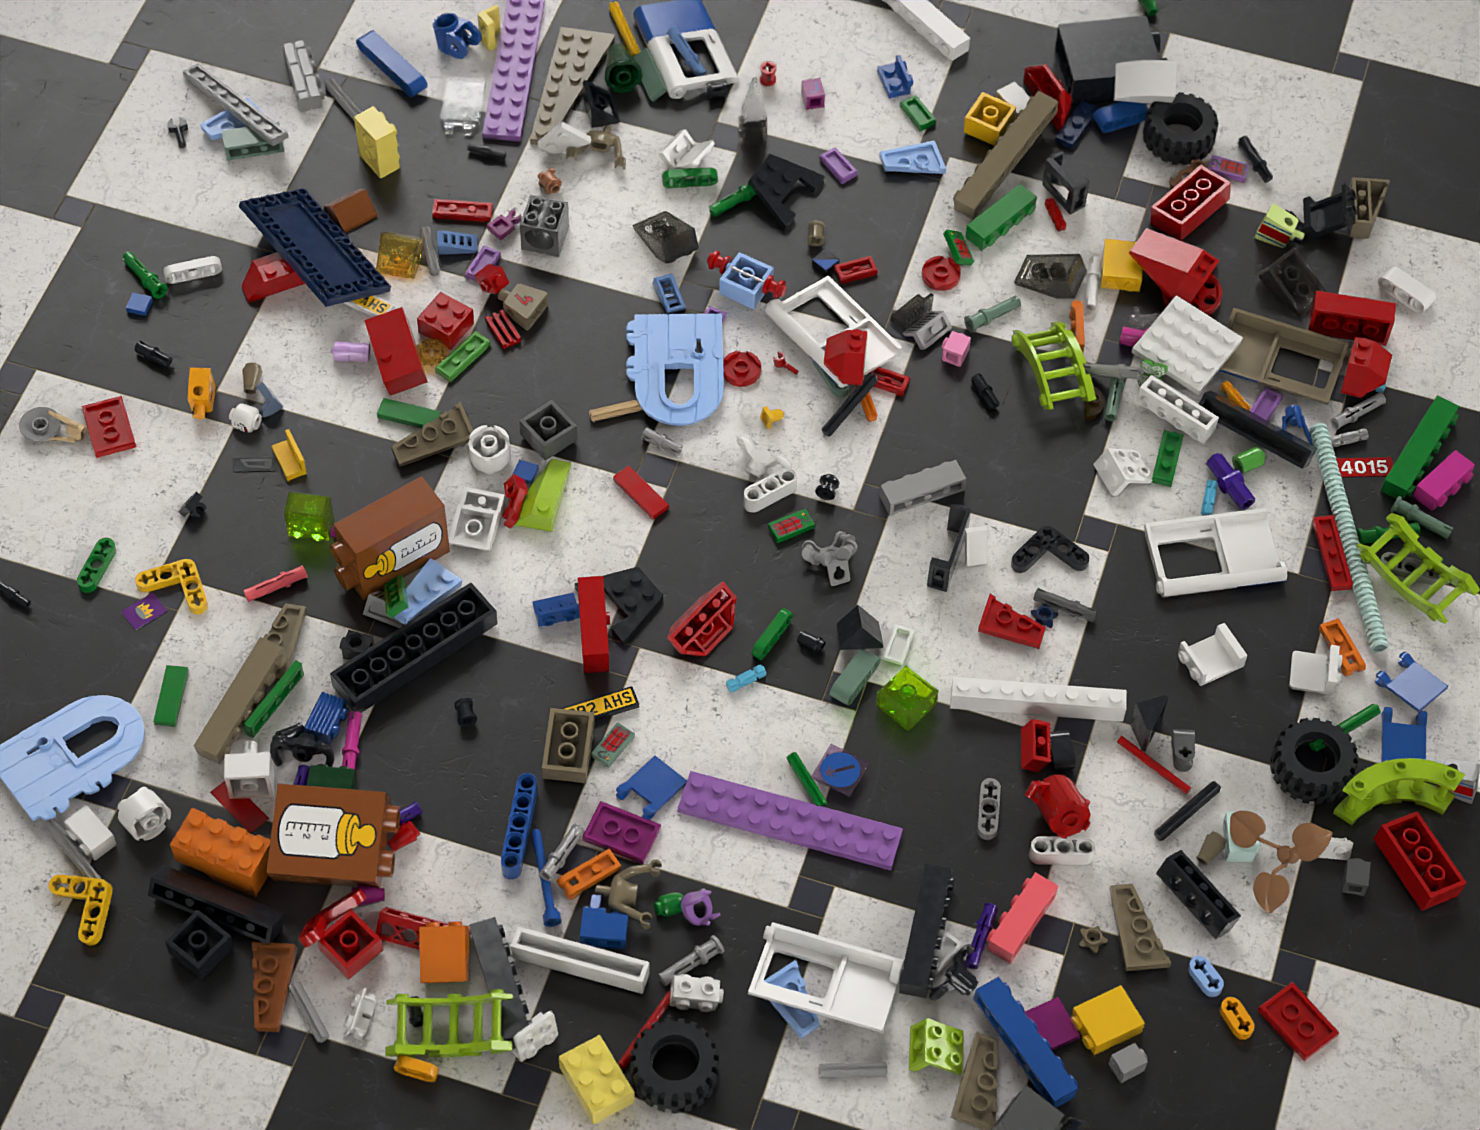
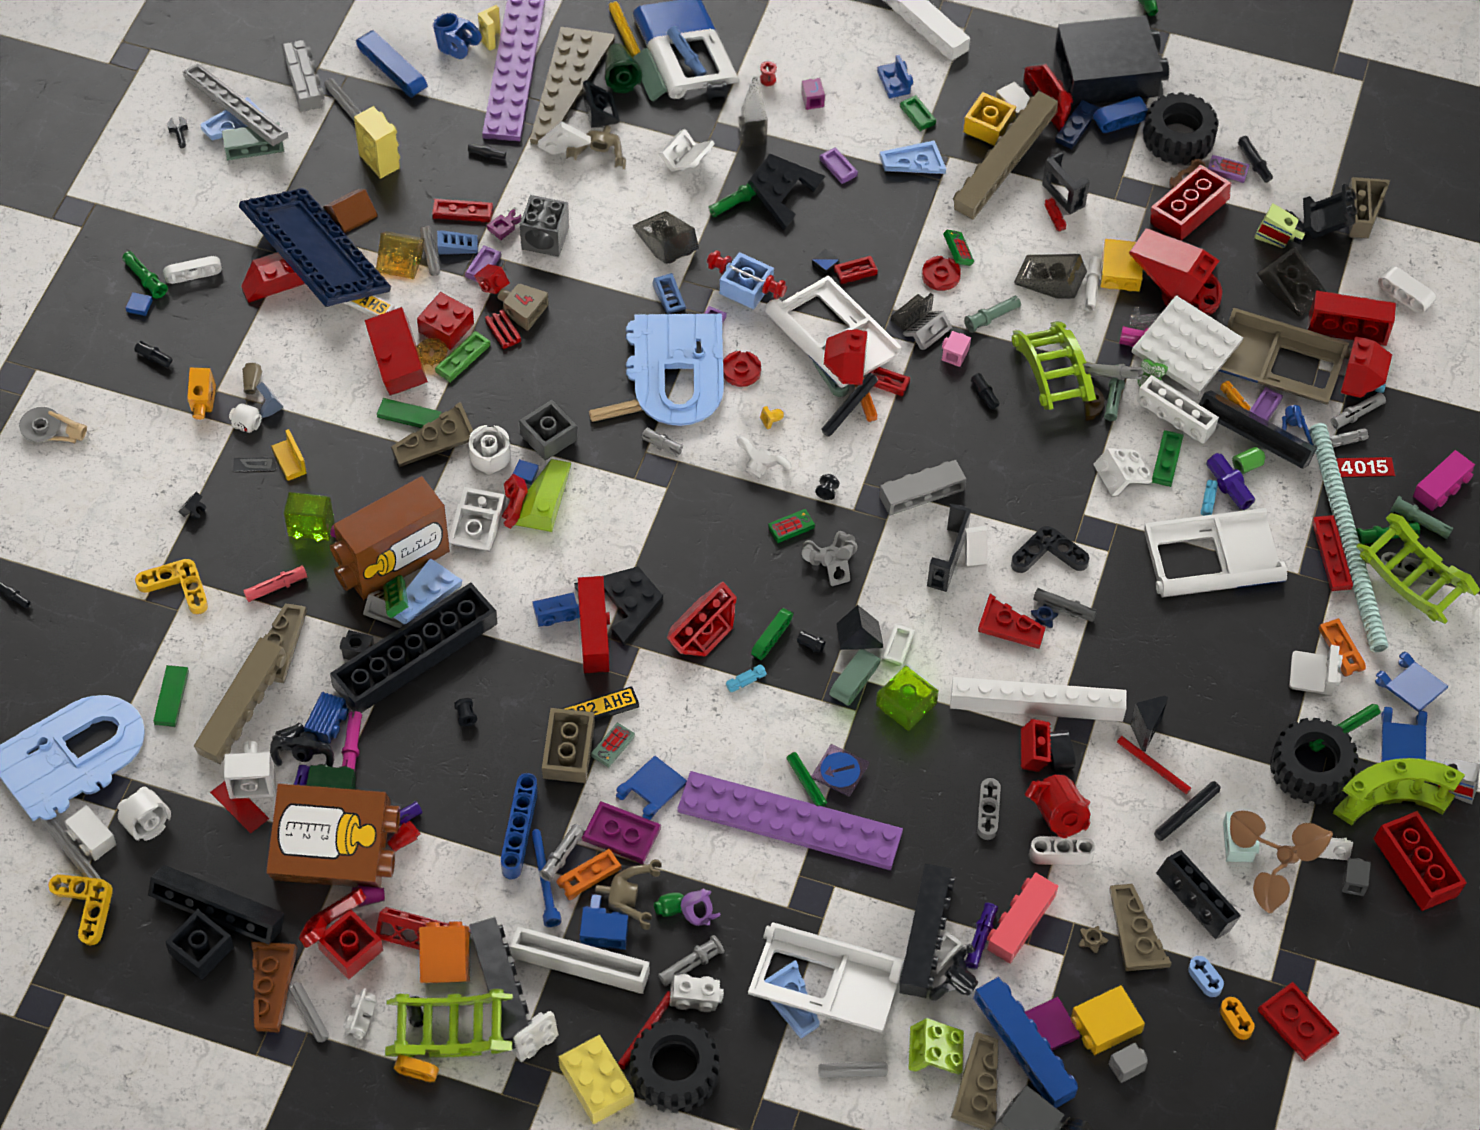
green beam [77,537,116,593] -> none
red tile [81,396,136,458] -> none
dark purple sticker [122,593,167,630] -> none
orange piece [170,808,271,898] -> none
green tile [244,660,304,738] -> none
lavender piece [331,341,370,363] -> none
clear tile [440,76,486,136] -> none
nougat brick [537,168,562,194] -> none
red tile [613,466,669,520] -> none
green beam [662,167,718,188] -> none
white beam [744,467,797,512] -> none
red hand [773,352,799,375] -> none
dark tan bush [807,220,825,247] -> none
green brick [965,184,1037,251] -> none
orange plate [1069,300,1085,352] -> none
white slope [1114,60,1177,104] -> none
dark grey piece [1171,729,1195,772] -> none
white panel [1178,623,1247,686] -> none
dark tan cone [1196,831,1227,865] -> none
green brick [1381,395,1459,500] -> none

